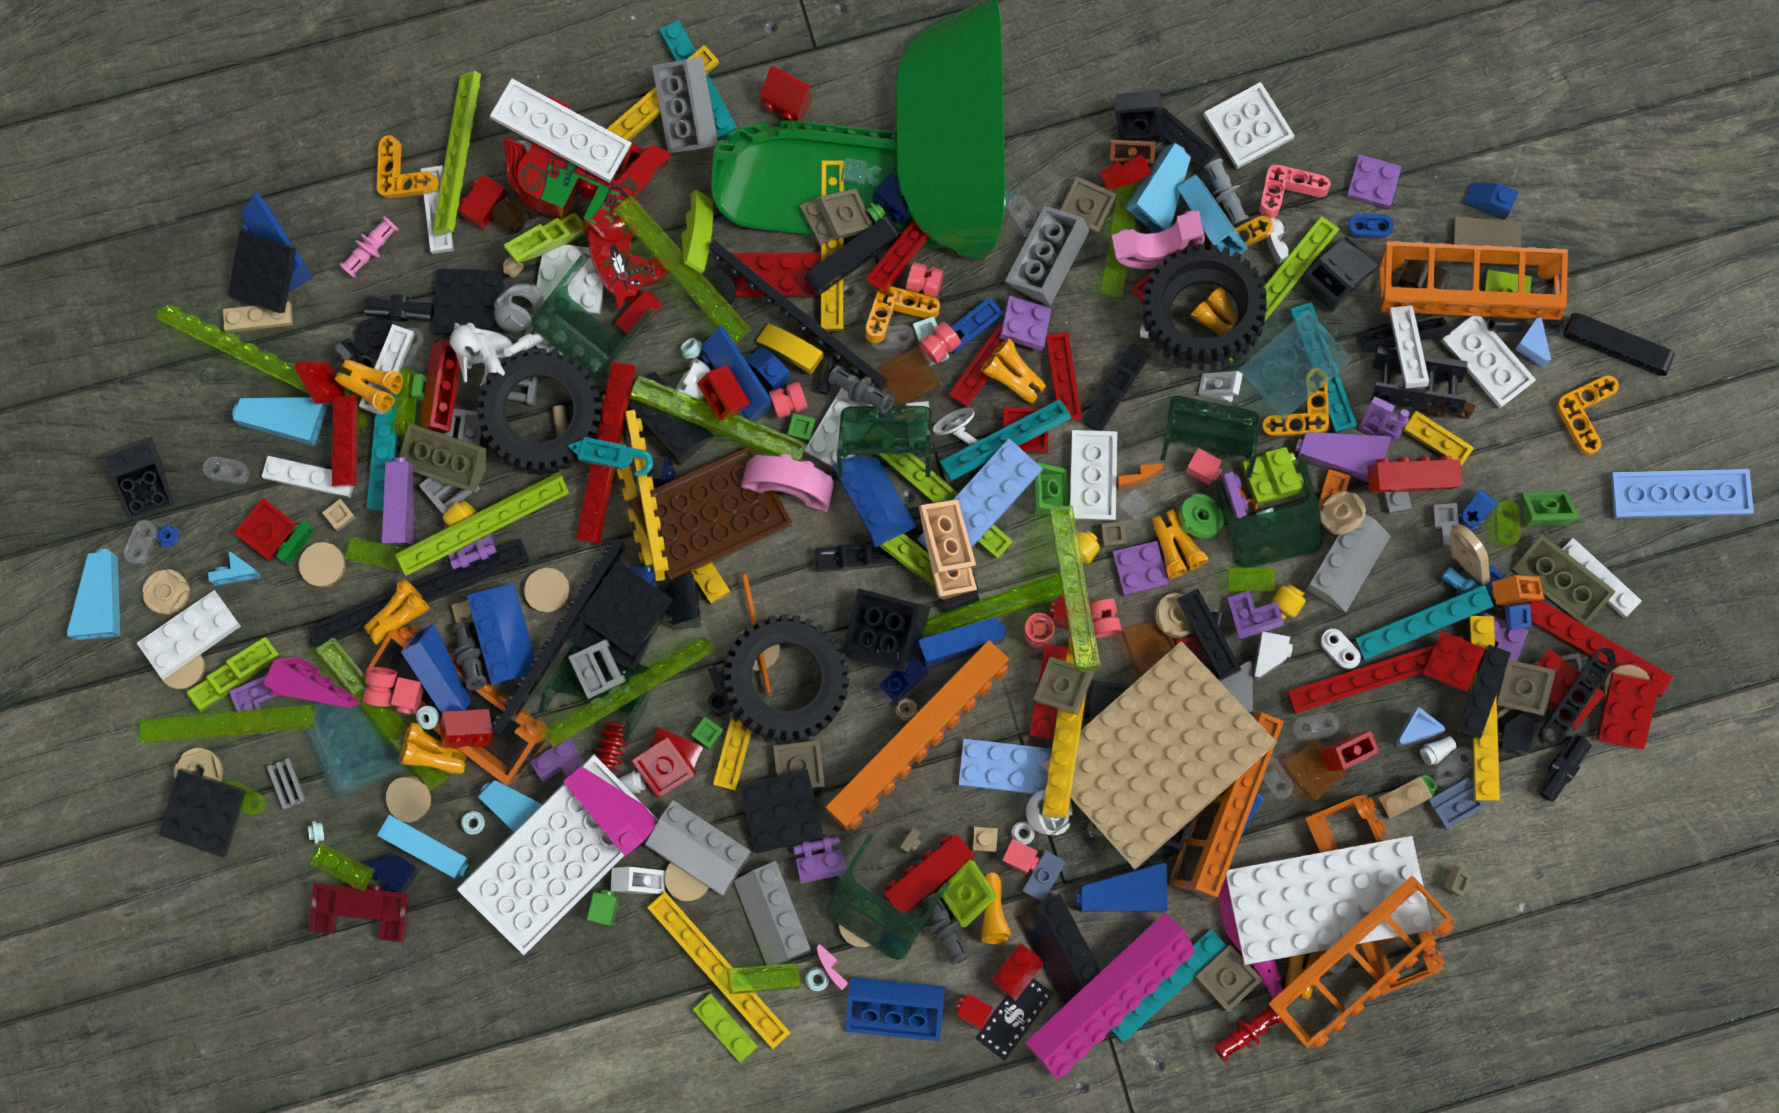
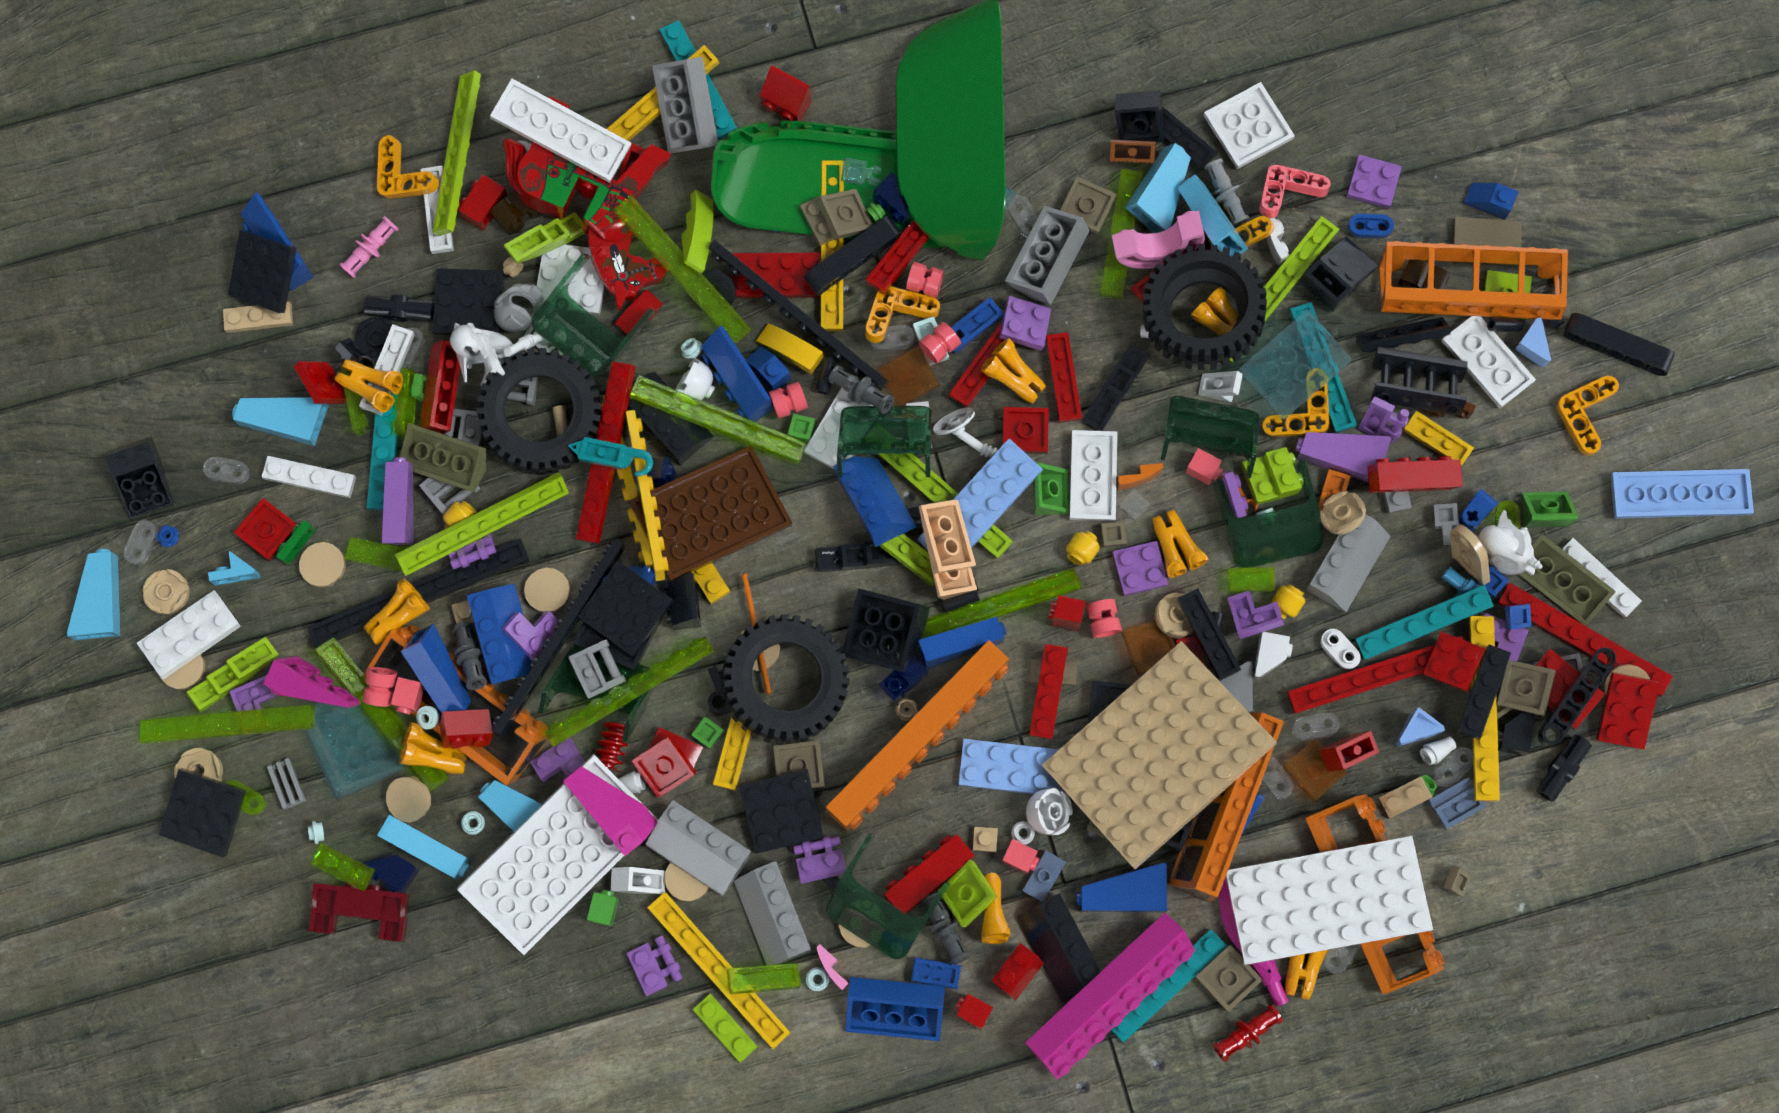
clear neon green plate [156,305,309,393] -> none
tan plate [322,499,356,531] -> none
red plate [332,395,358,488] -> none
red brick [697,365,750,421] -> none
bright pink brick [741,454,835,512] -> none
dark tan plate [900,828,922,854] -> none
teal plate [940,400,1071,481] -> none
black sticker [975,978,1054,1061] -> none
coral wheel [1024,613,1055,648] -> none
dark tan plate [1033,657,1094,715] -> none
yellow plate [1042,638,1094,818] -> none
clear neon green plate [1049,506,1100,671] -> none
red slope [1100,154,1151,190] -> none
bright green plate [1179,494,1224,539] -> none
orange window [1269,876,1455,1049] -> none
white plate [1389,305,1429,389] -> none
orange slope [1492,575,1544,605] -> none
none -> medium lavender plate [501,611,558,660]
none -> medium lavender plate [627,936,683,996]
none -> blue plate [911,957,961,989]
none -> white hair [1474,510,1543,575]

